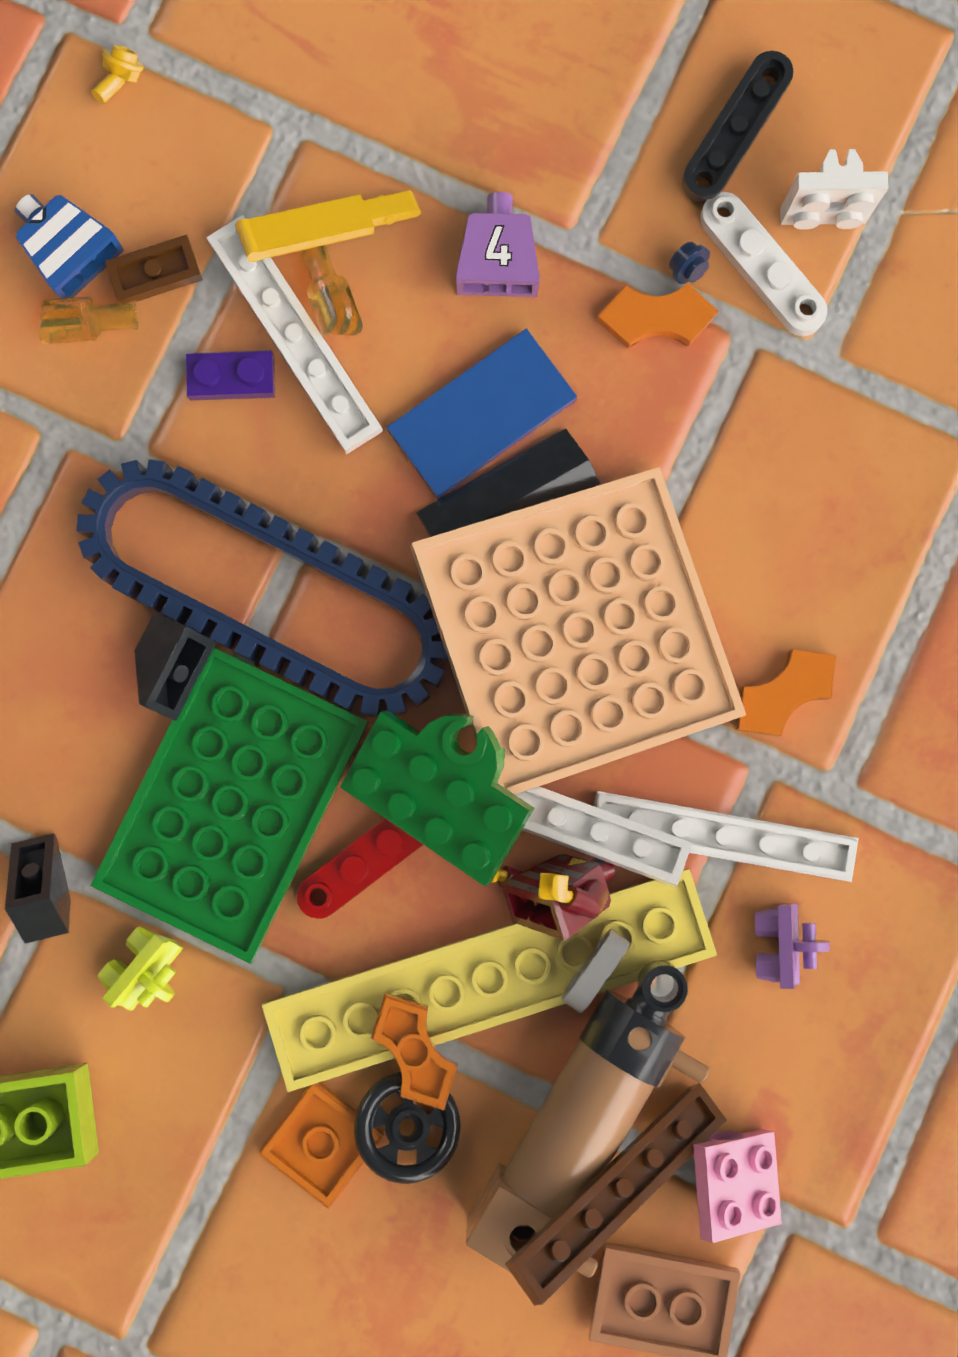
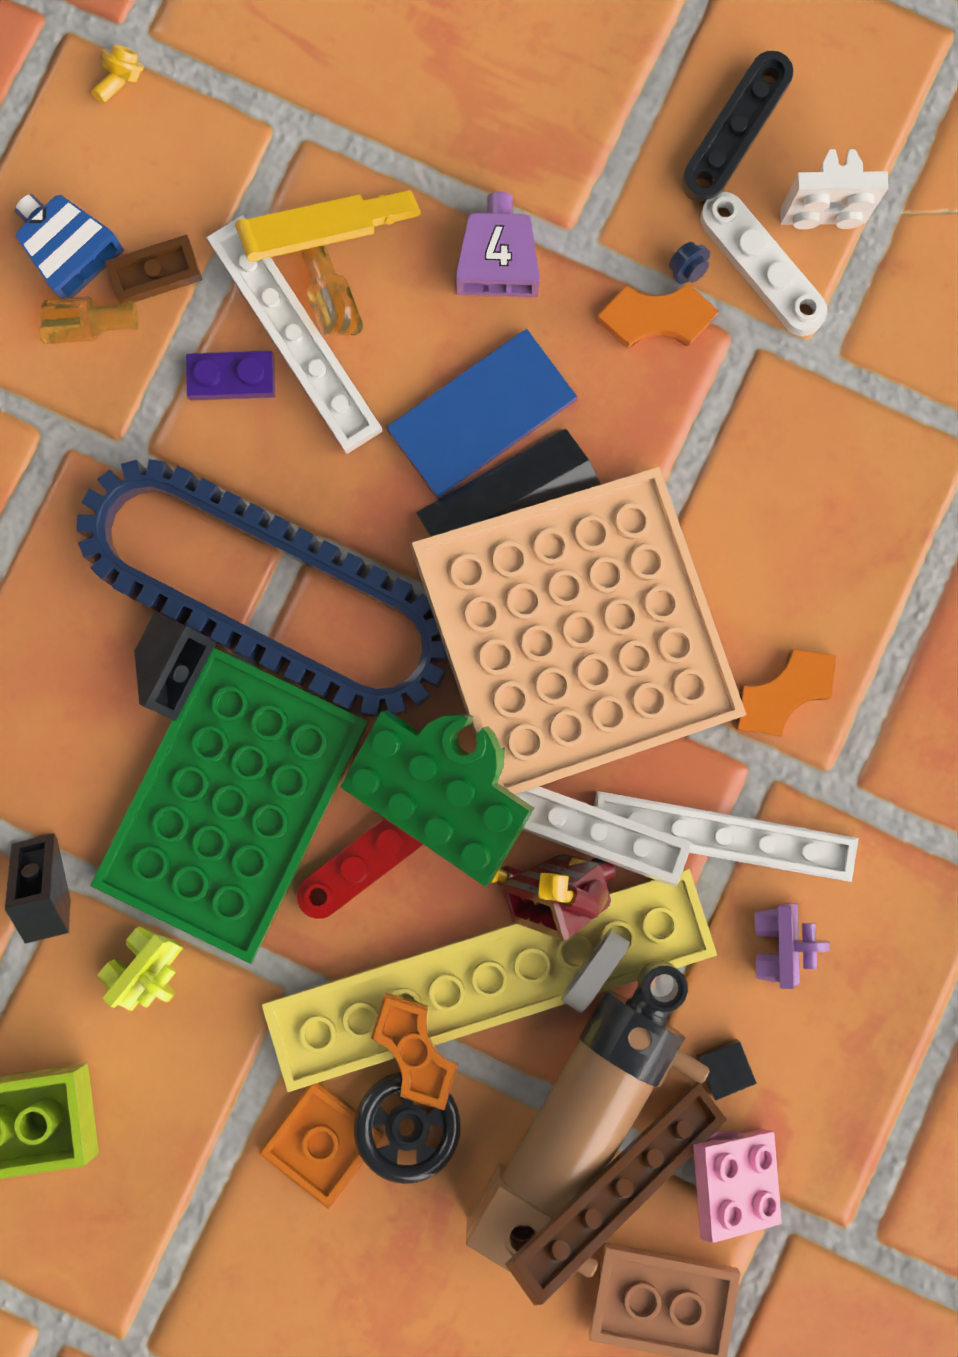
none -> black tile [696,1039,757,1101]

